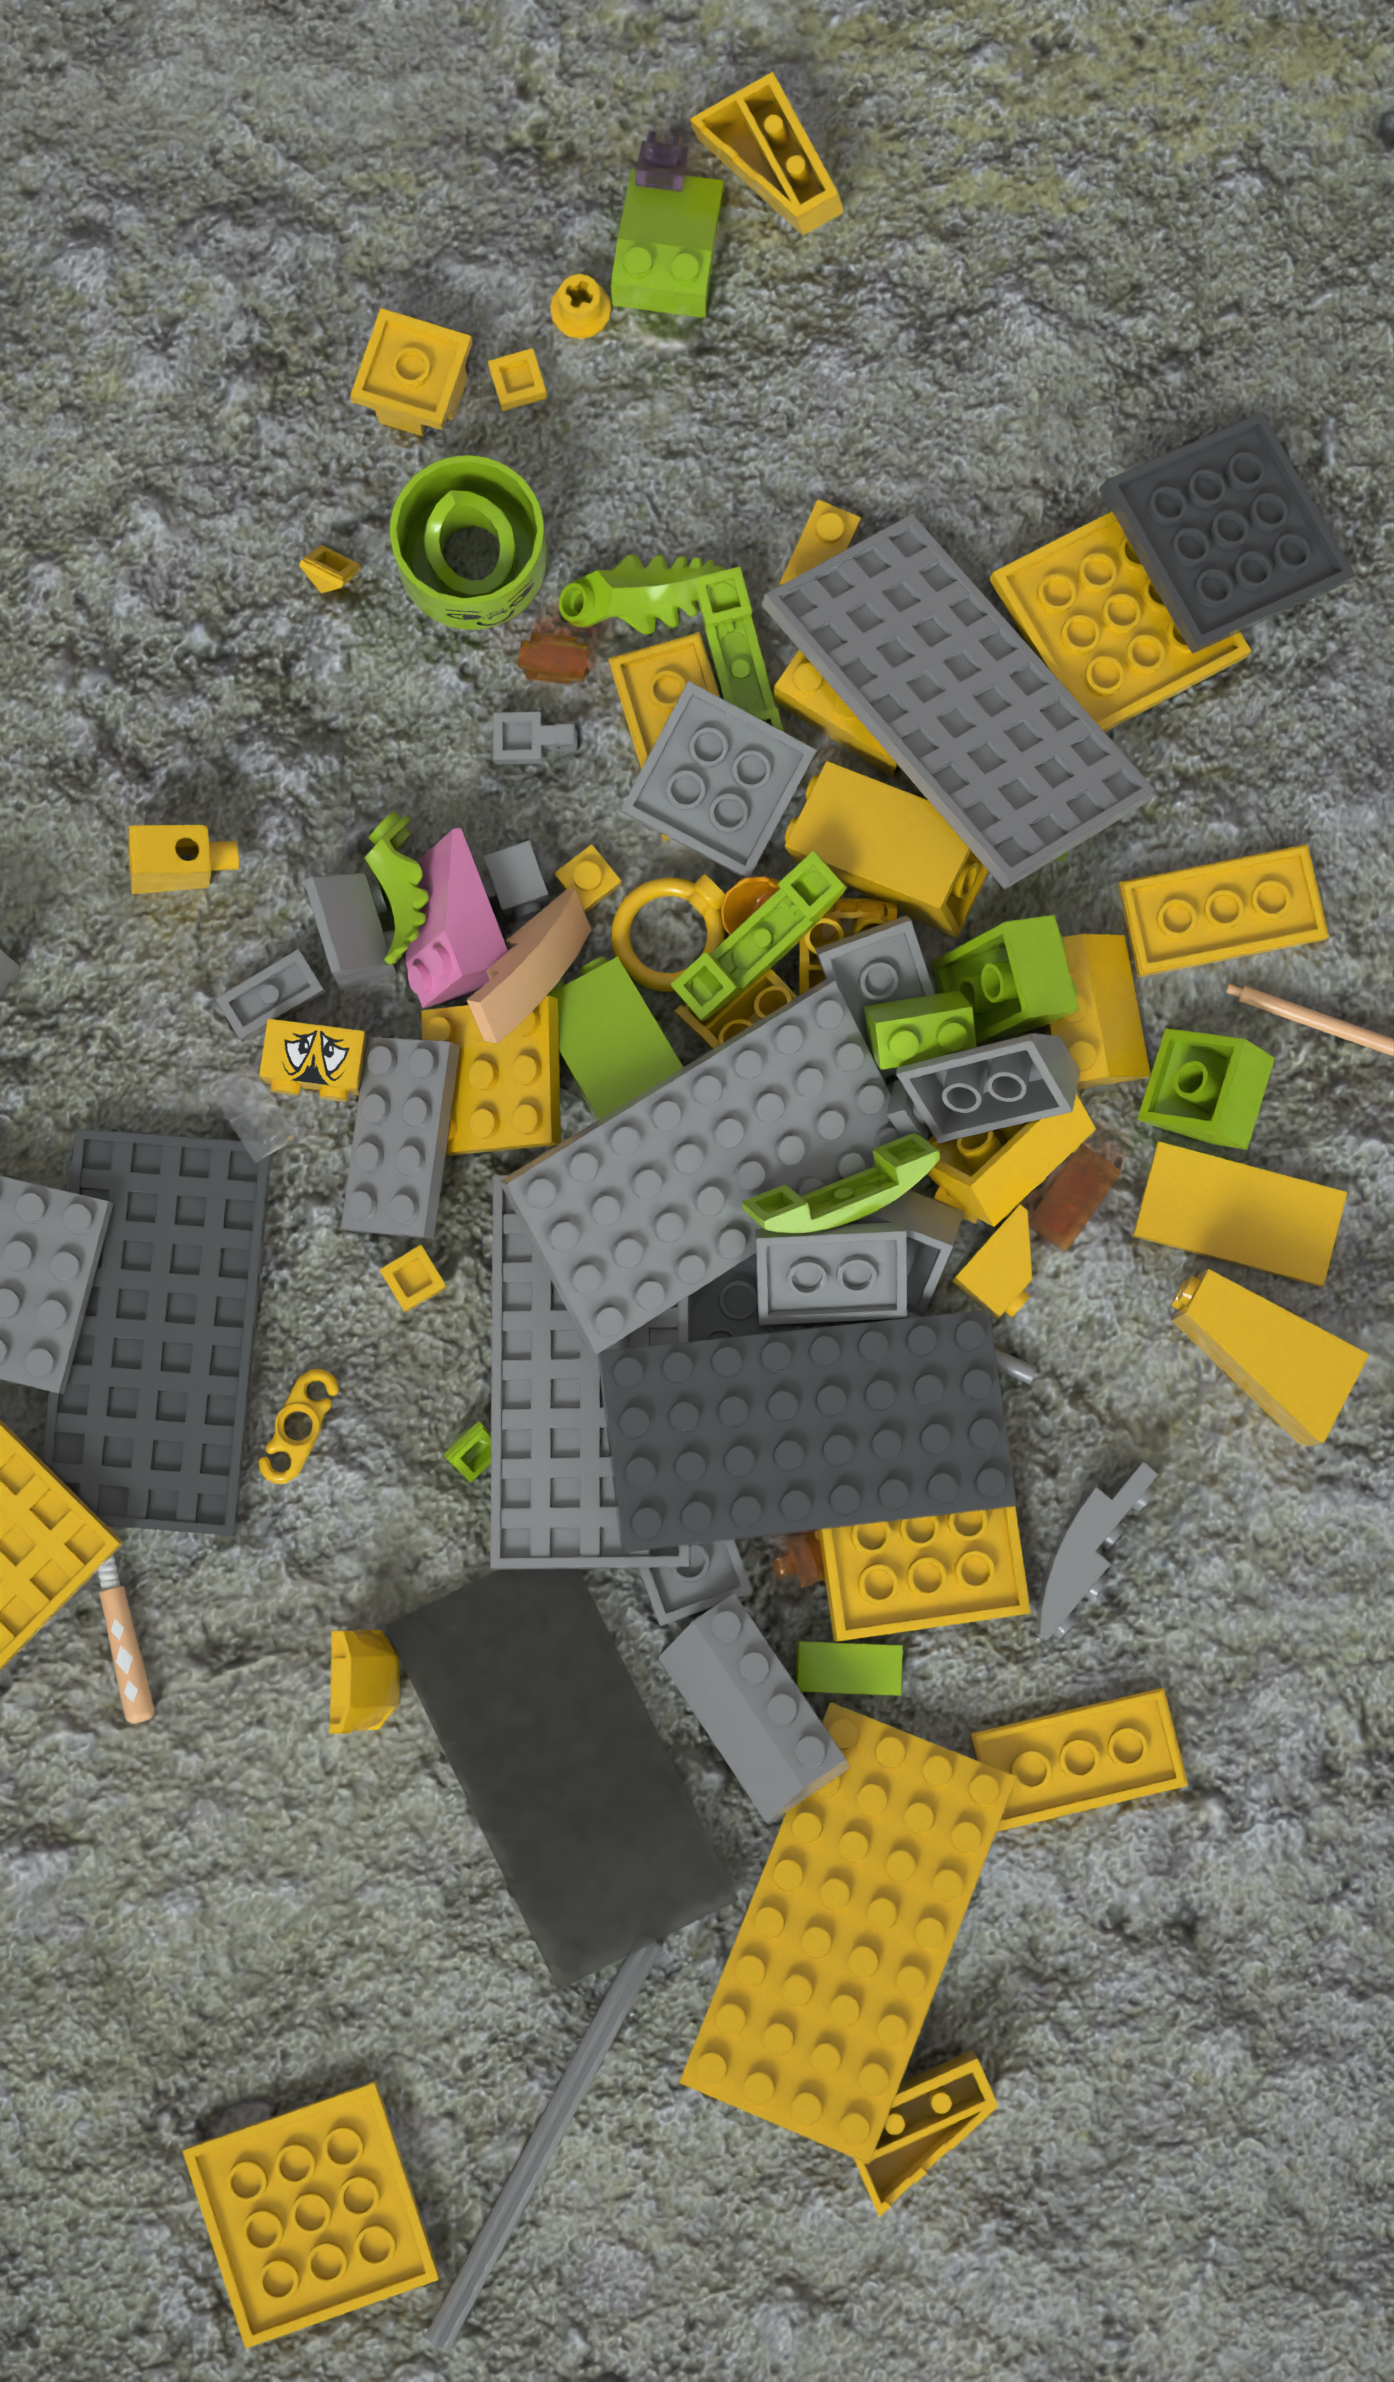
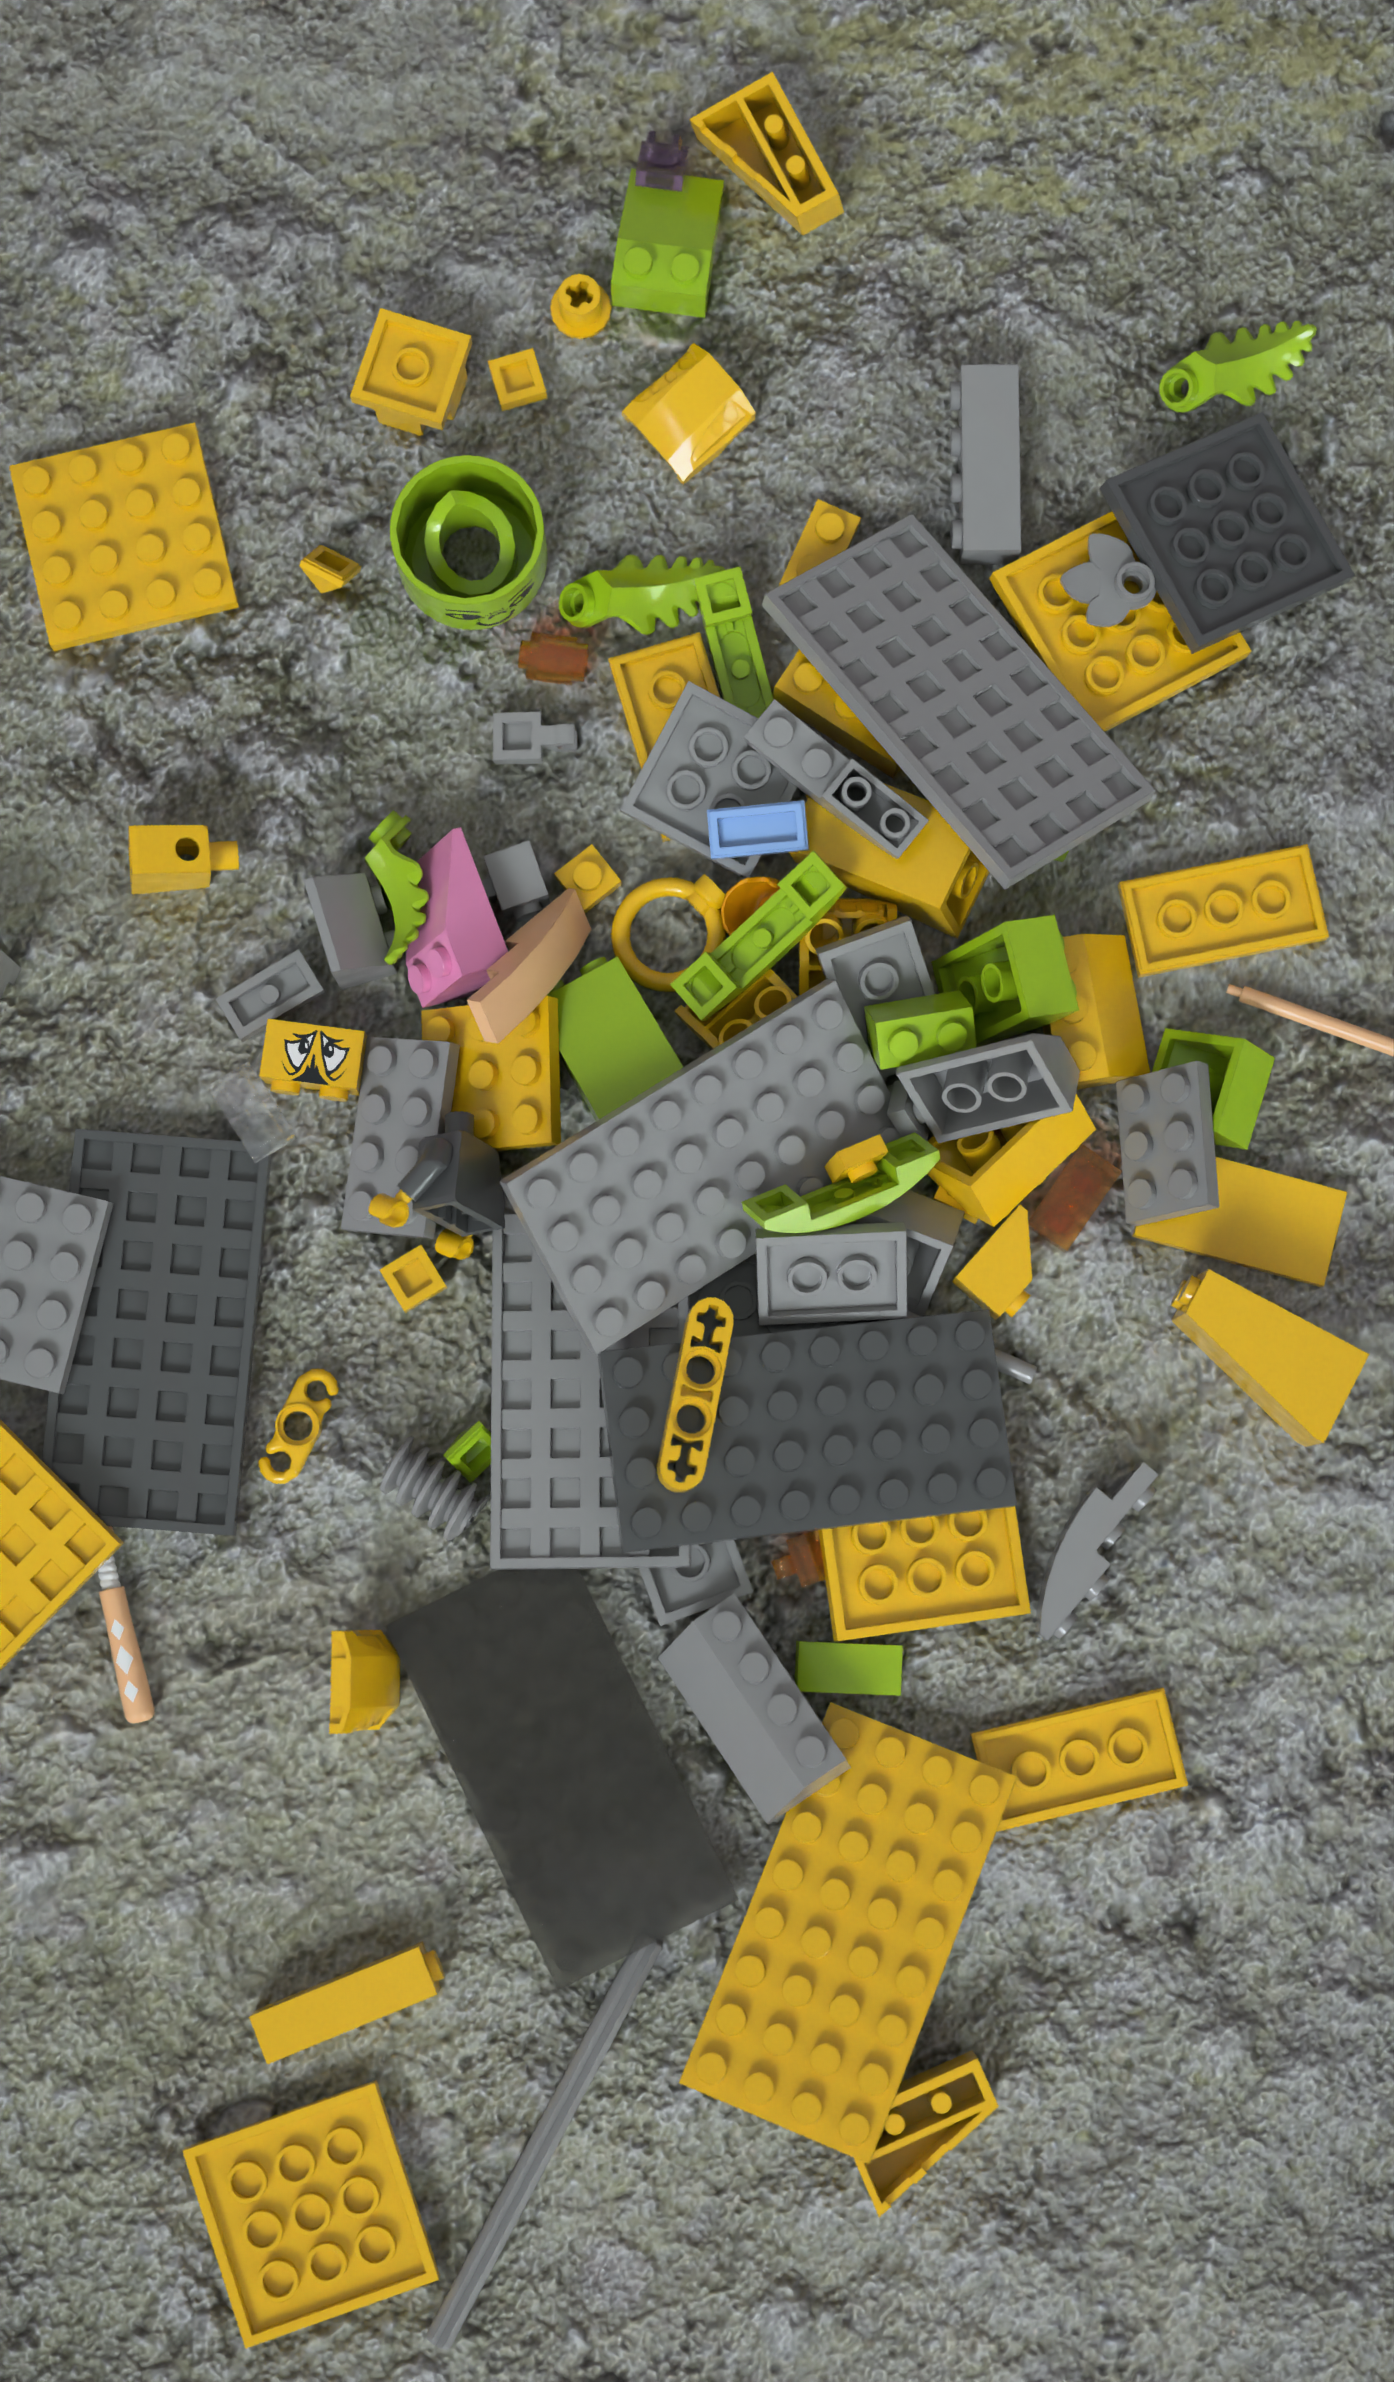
none -> yellow plate [9,422,239,651]
none -> yellow brick [249,1941,445,2065]
none -> dark grey torso [368,1111,505,1260]
none -> light grey piece [380,1435,491,1541]
none -> yellow slope [622,343,756,485]
none -> yellow beam [657,1297,733,1492]
none -> light blue tile [707,800,809,860]
none -> light grey slope [743,699,929,860]
none -> yellow plate [824,1134,889,1184]
none -> light grey brick [949,364,1021,565]
none -> light grey plate [1060,533,1157,627]
none -> light grey plate [1116,1061,1220,1226]
none -> lime plant [1159,320,1317,412]

